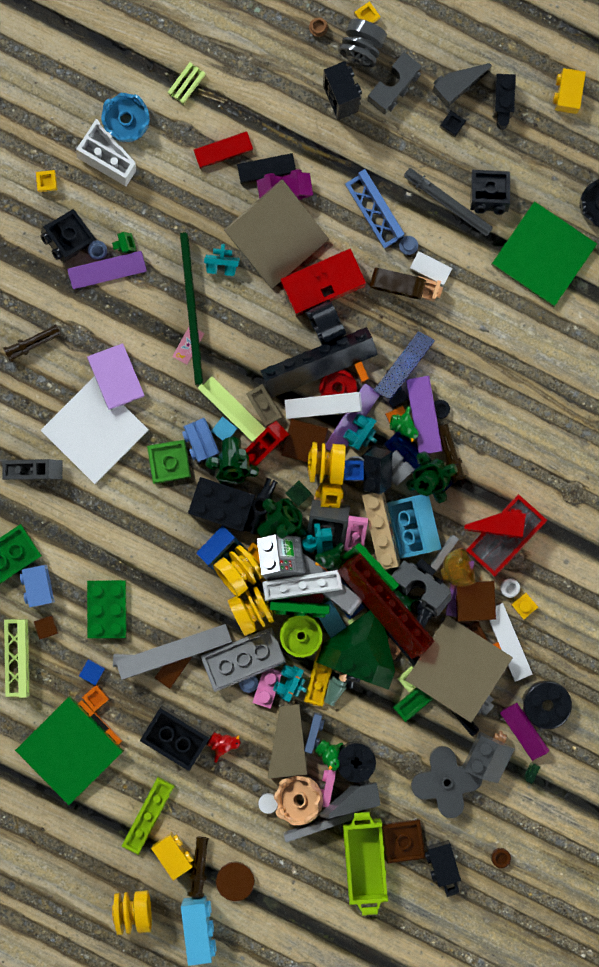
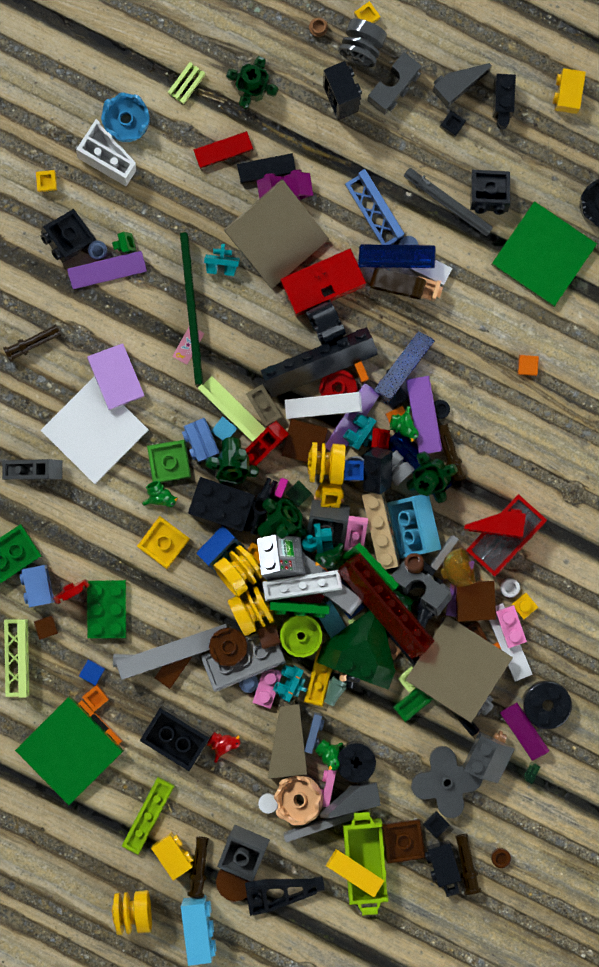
none -> red plate [53,579,90,604]
none -> yellow tile [137,516,190,569]
none -> green animal [142,481,178,507]
none -> reddish brown tile [209,627,247,667]
none -> dark grey slope [217,825,270,882]
none -> dark green piece [226,56,279,109]
none -> black plate [245,876,325,916]
none -> reddish brown tile [257,624,281,649]
none -> dark pink tile [274,478,288,499]
none -> yellow tile [326,849,384,897]
none -> clear blue slope [358,244,436,268]
none -> red tile [371,428,390,449]
none -> reddish brown tile [404,553,424,574]
none -> black tile [423,811,450,839]
none -> dark brown pin [455,833,482,895]
none -> bright pink plate [496,605,527,648]
none -> orange tile [517,355,539,376]

